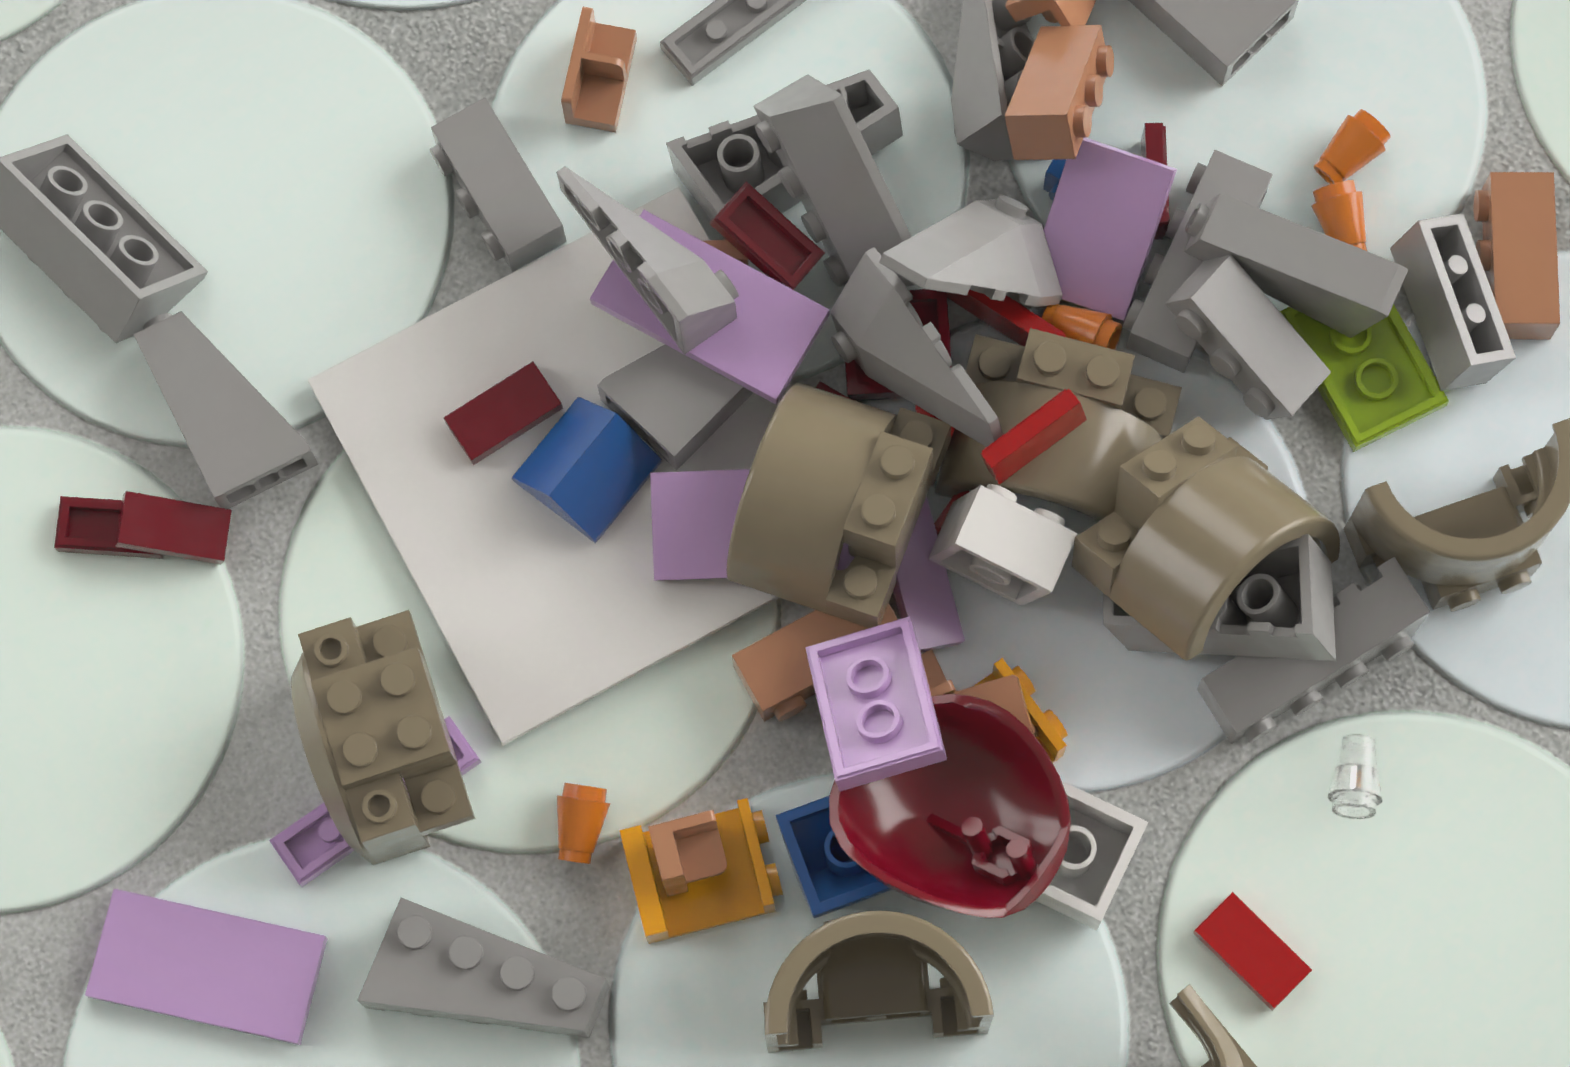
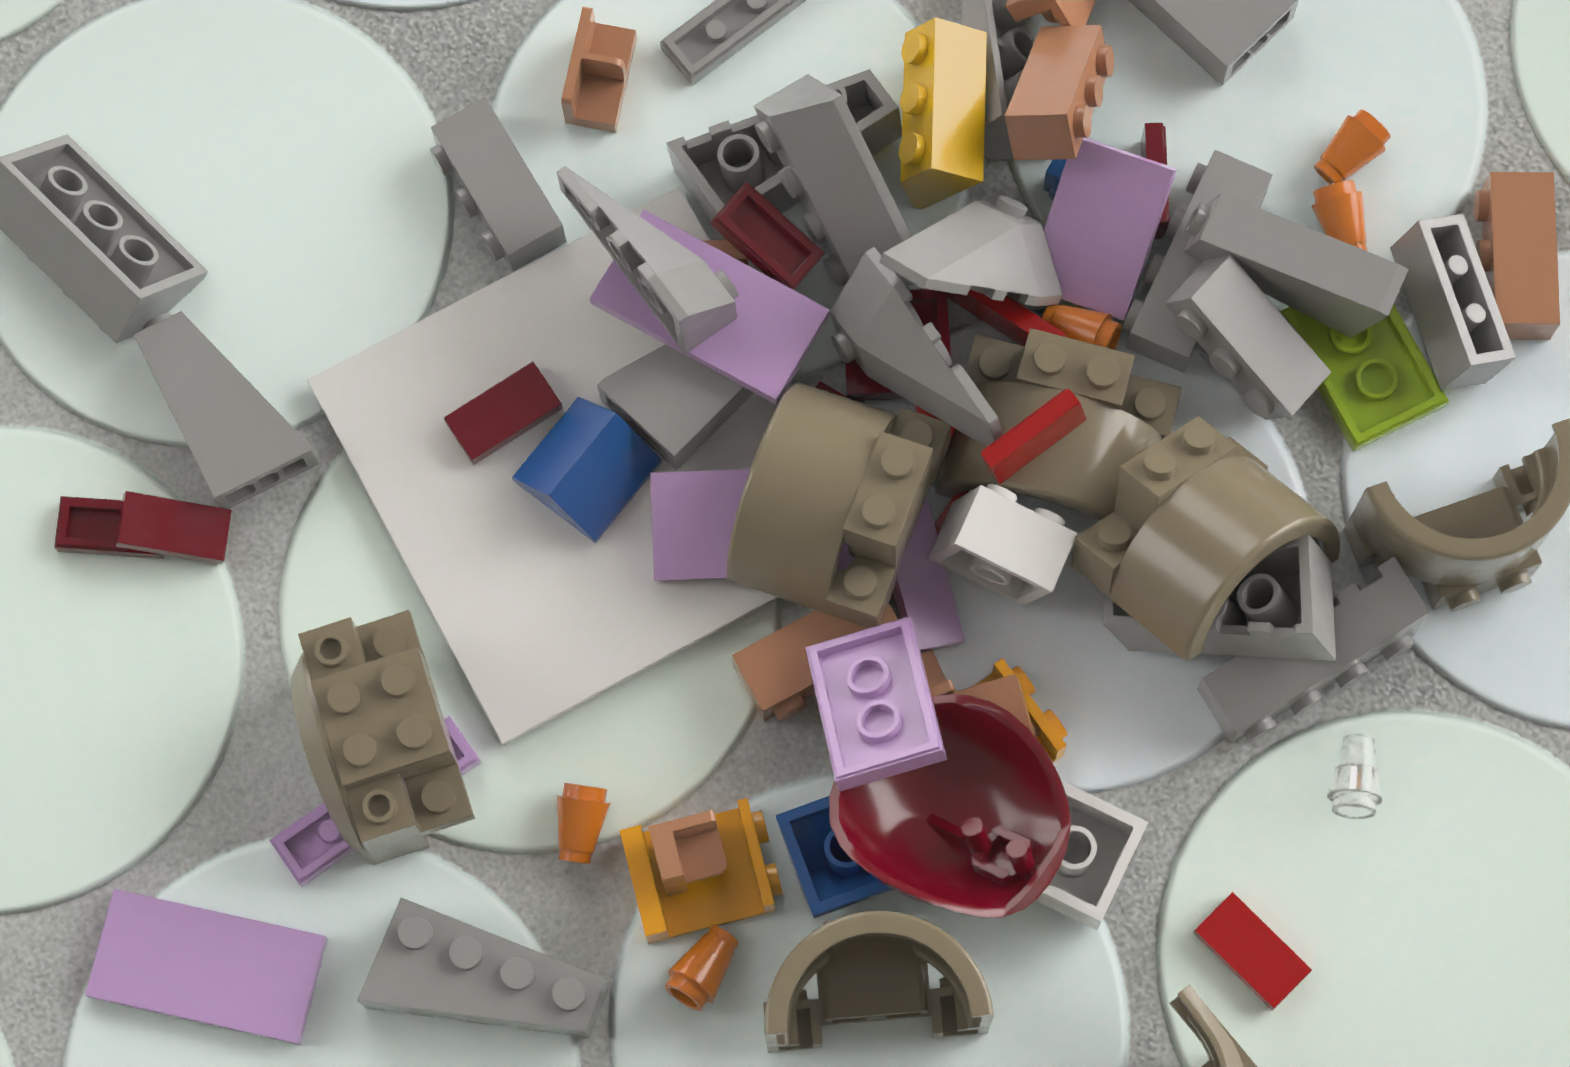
none -> orange cone [665,925,739,1011]
none -> yellow slope [899,17,987,209]

